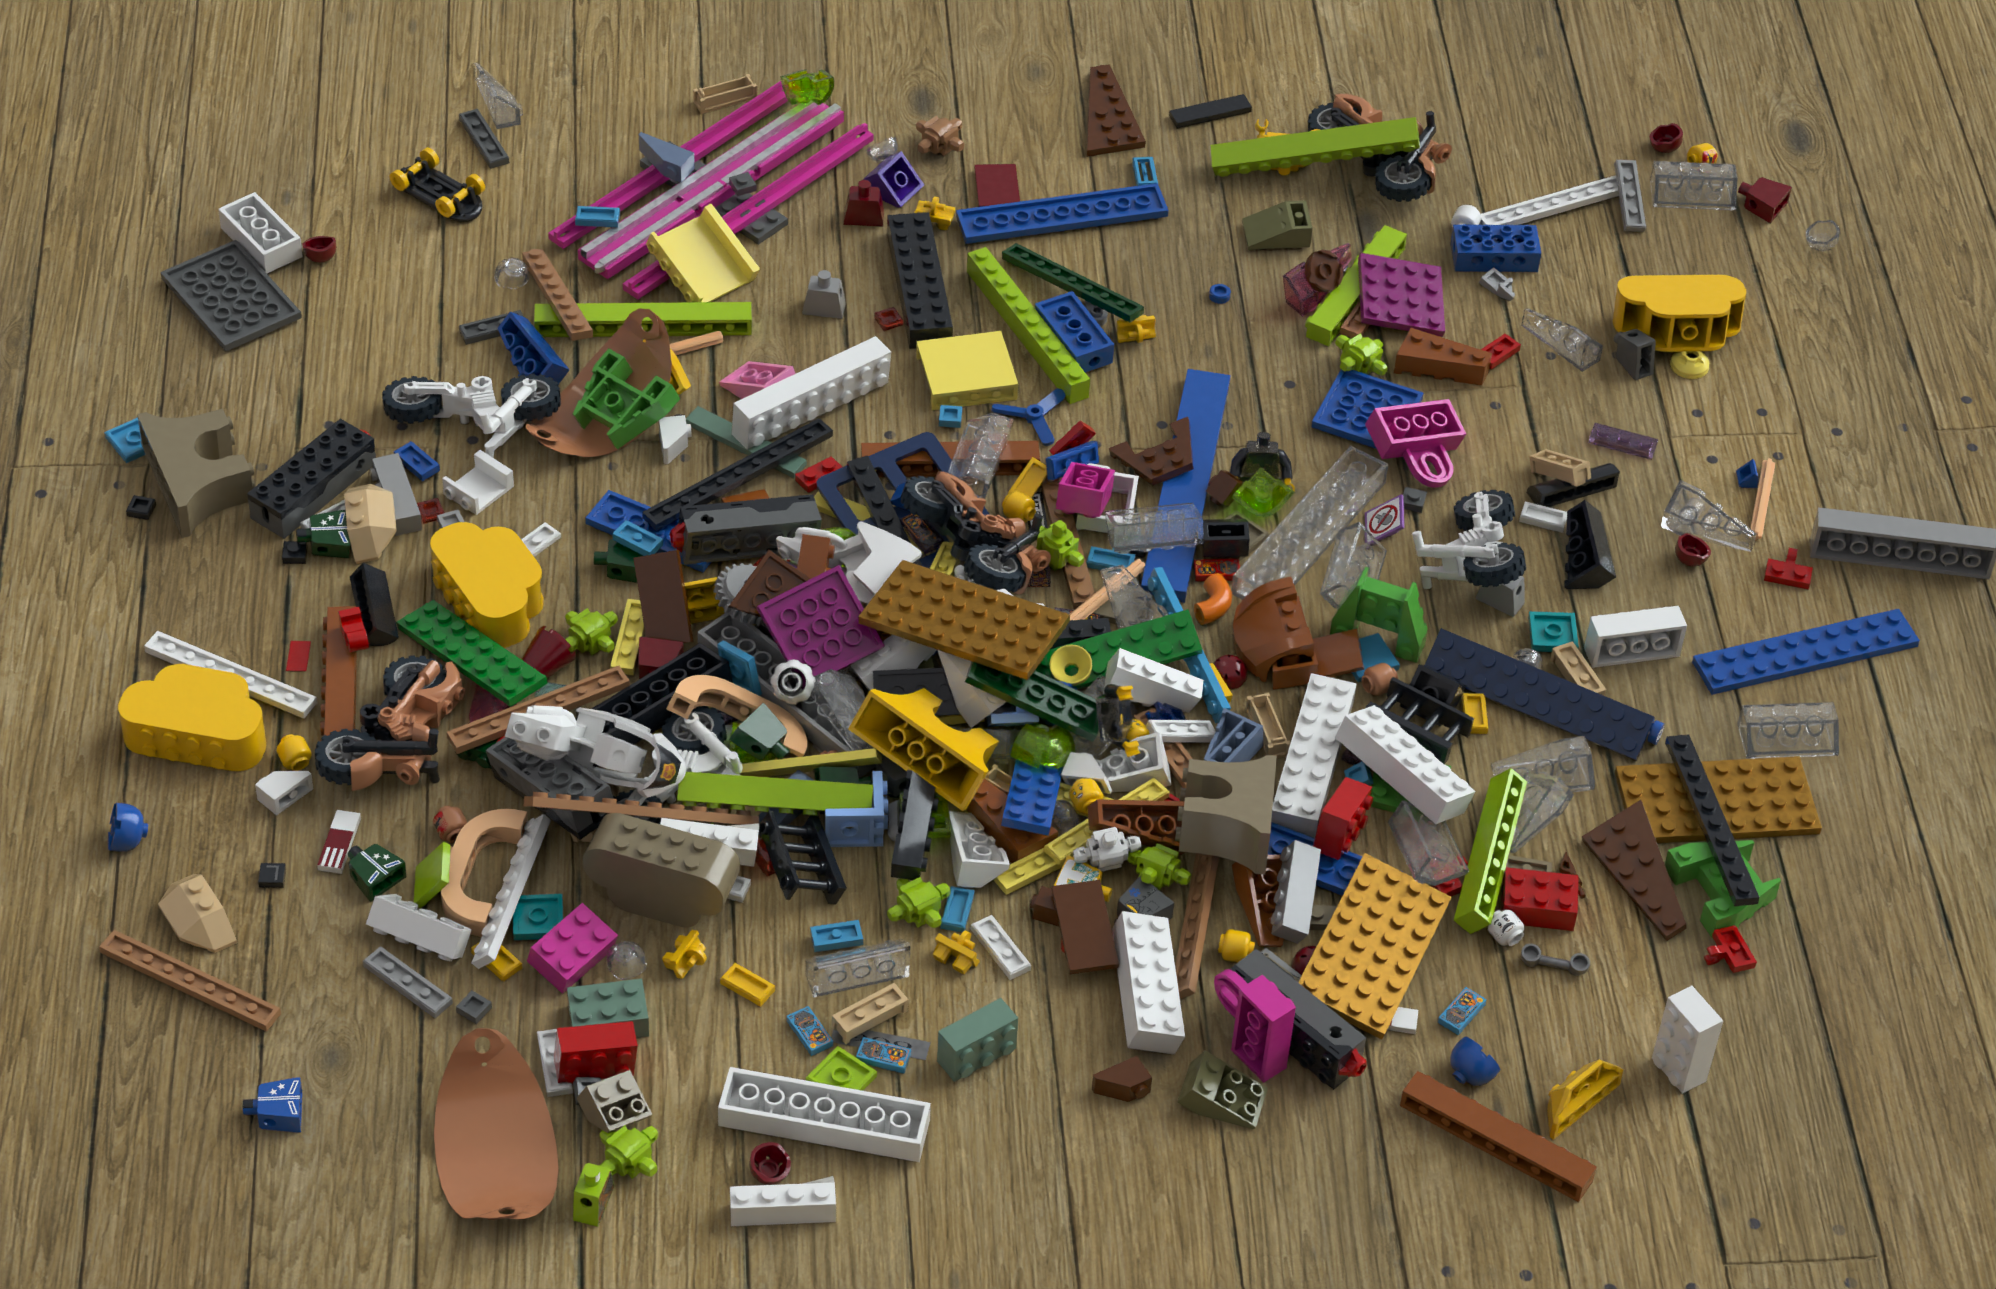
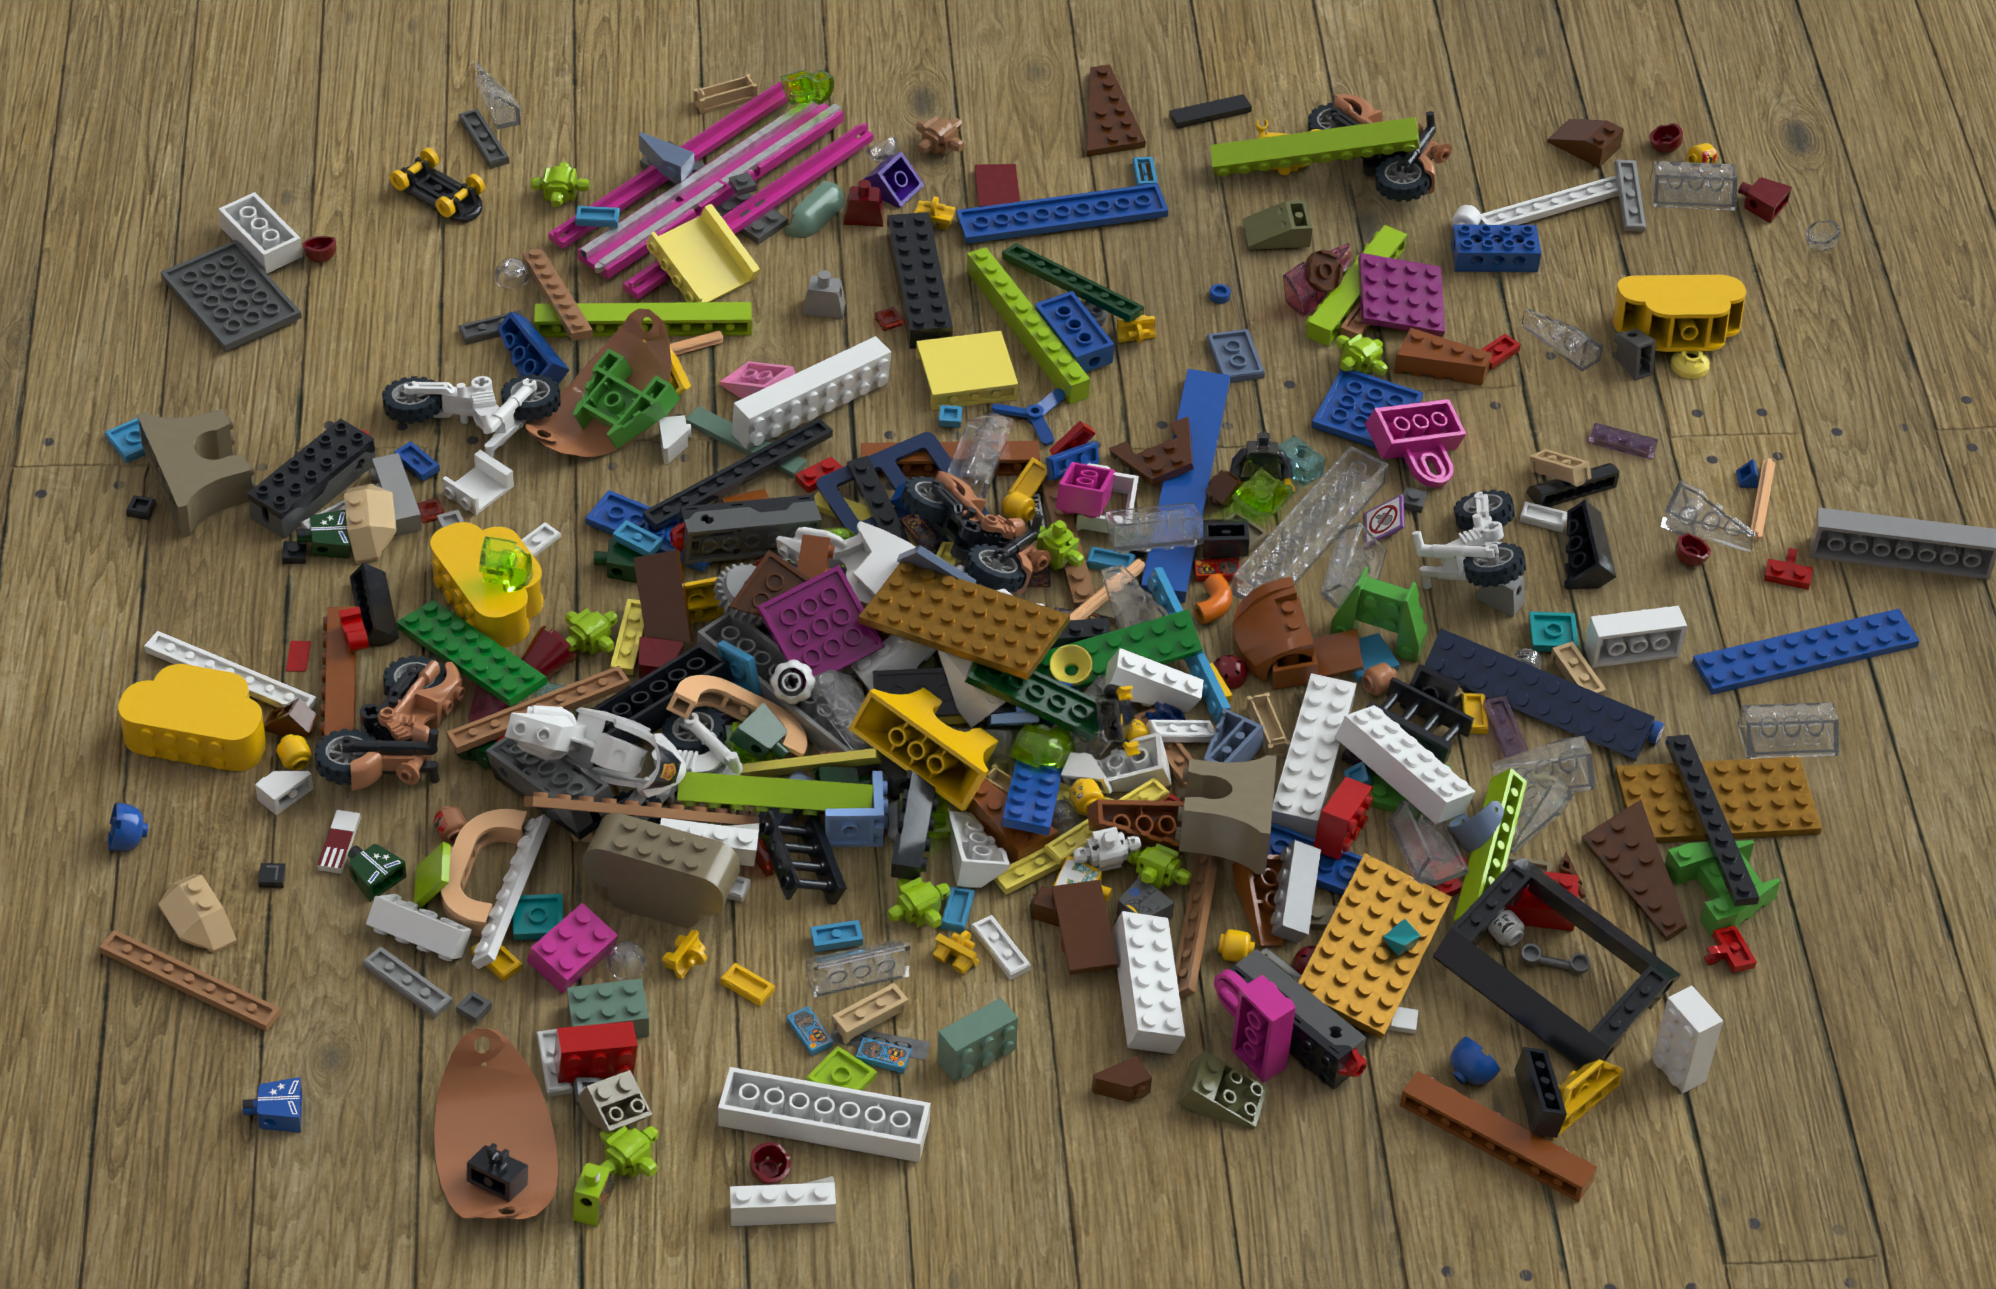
tile [1438,987,1487,1035] -> none
light grey slope [1479,267,1515,301] -> none
none -> reddish brown slope [264,698,319,737]
none -> black brick [467,1143,528,1202]
none -> clear neon green brick [479,536,533,592]
none -> lime piece [530,162,590,207]
none -> sand green brick [785,180,845,238]
none -> sand blue tile [897,545,976,583]
none -> sand blue tile [1206,329,1265,383]
none -> clear light blue brick [1275,435,1325,487]
none -> teal slope [1382,919,1421,956]
none -> black slope [1433,858,1681,1069]
none -> sand blue piece [1448,801,1504,852]
none -> clear purple plate [1482,696,1529,761]
none -> black brick [1514,1047,1567,1138]
none -> reddish brown slope [1547,119,1624,168]

